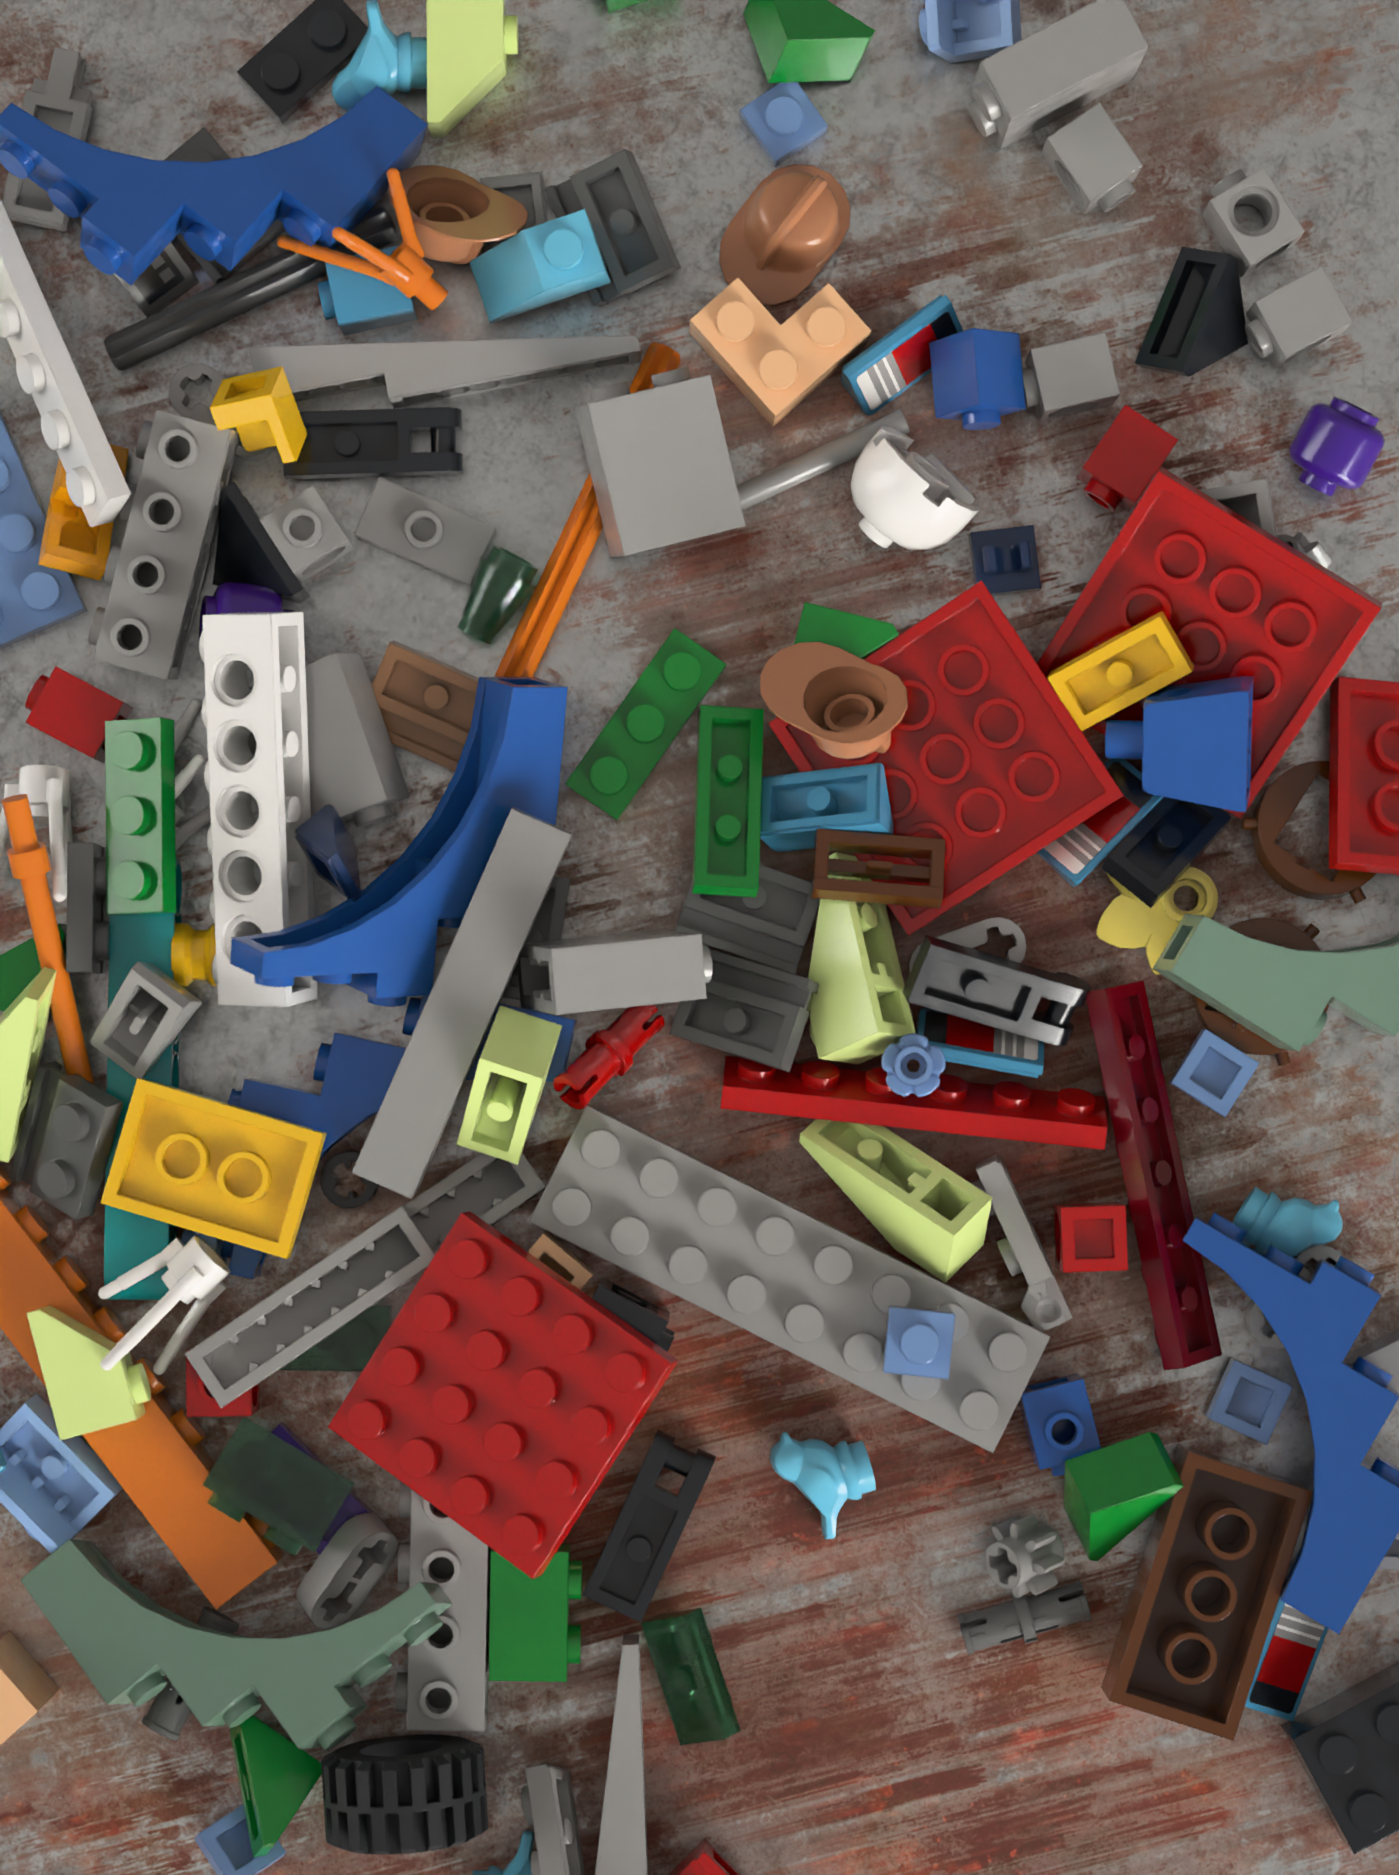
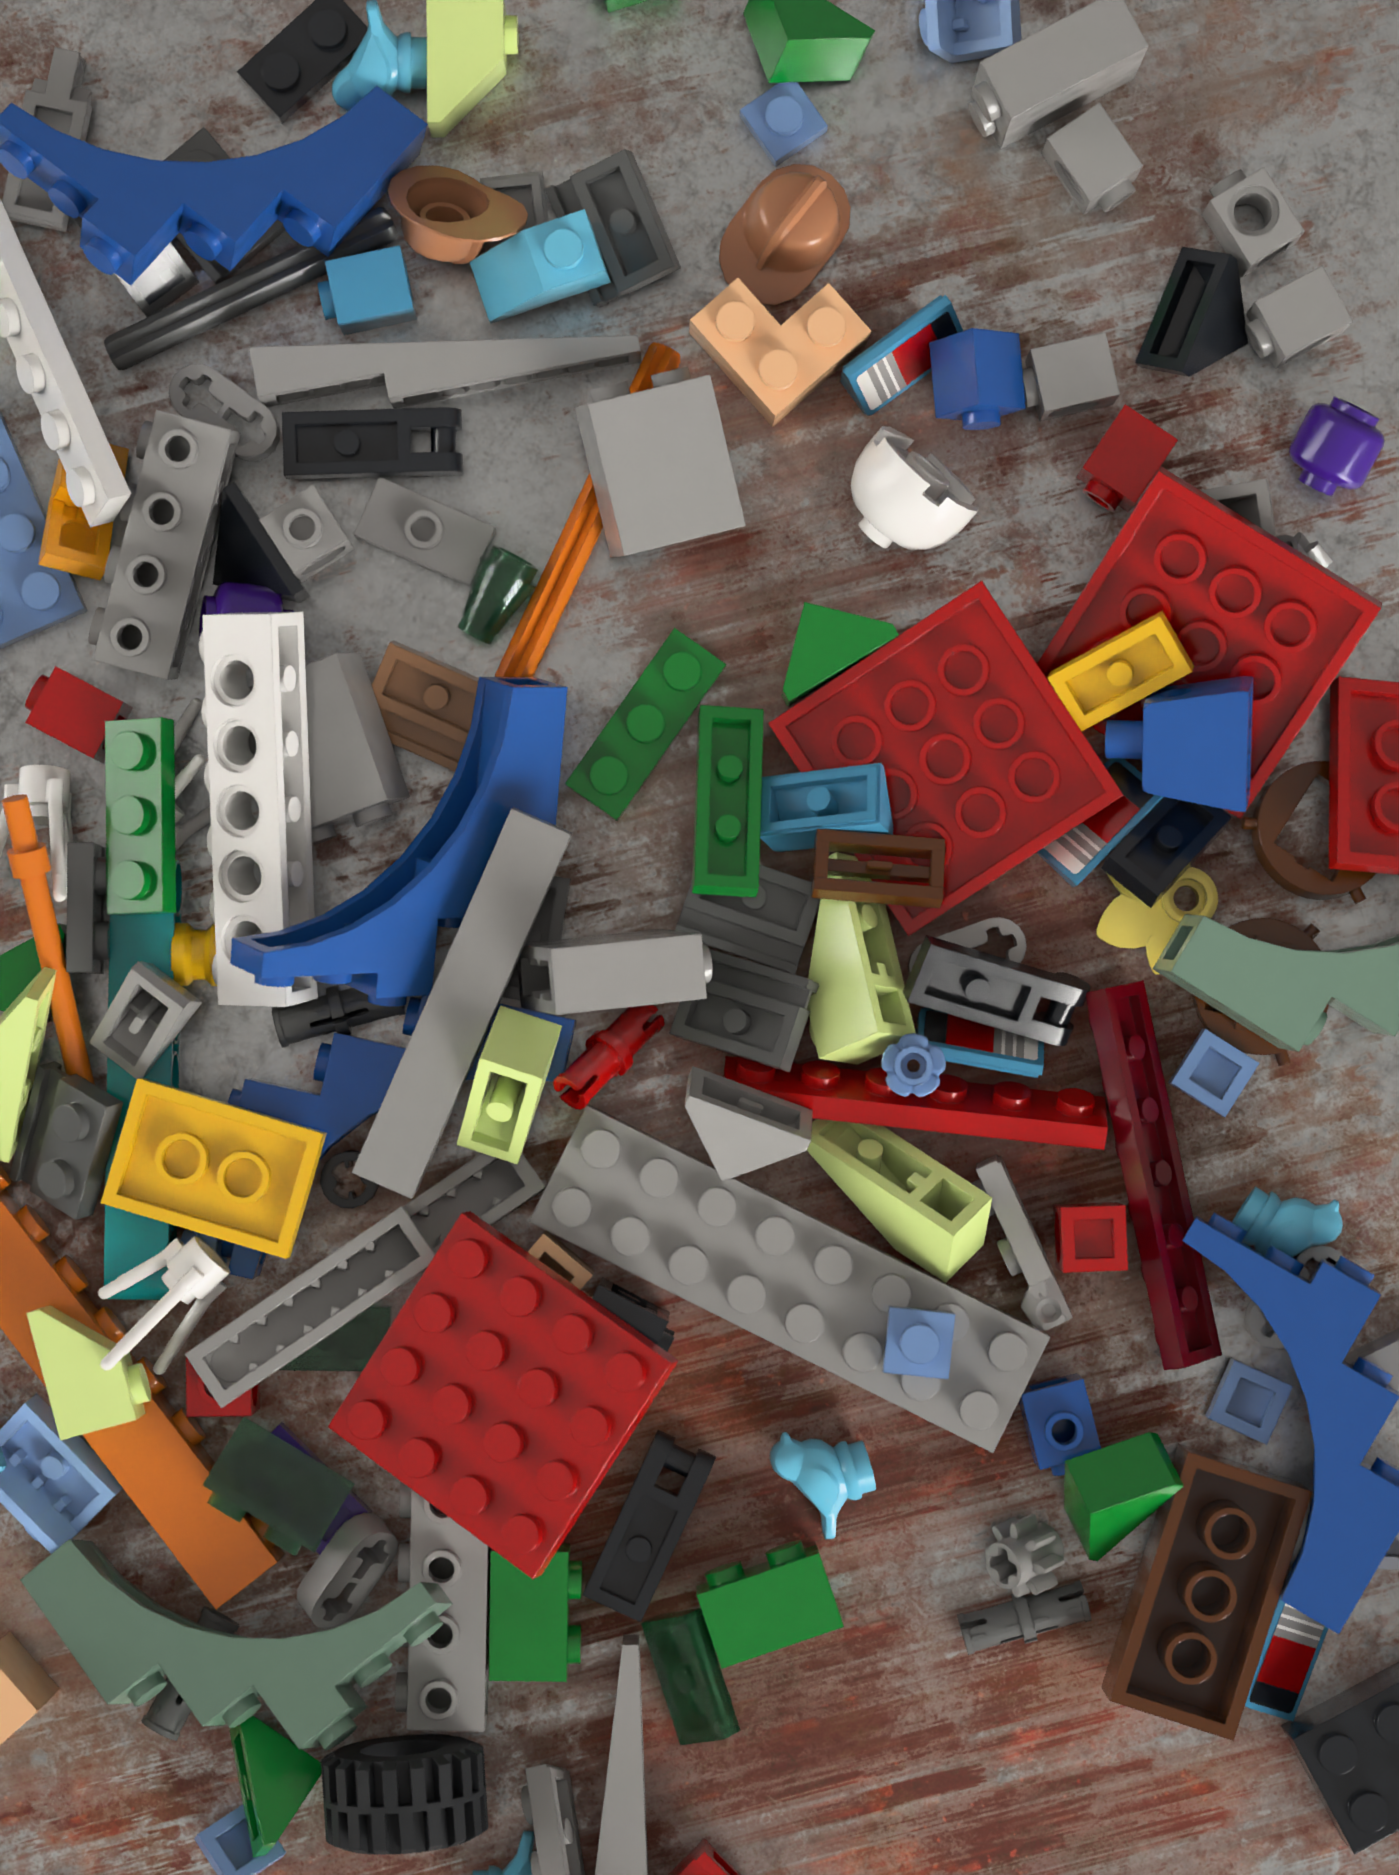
yellow panel [210,366,307,464] -> none
orange plant [276,168,448,311] -> none
dark blue slope [294,804,362,901] -> none
light grey bar [736,409,910,511] -> none
nougat piece [760,642,908,759] -> none
dark blue tile [969,525,1041,596] -> none
none -> dark grey pin [272,985,406,1048]
none -> light grey slope [685,1066,813,1182]
none -> green brick [696,1540,844,1669]

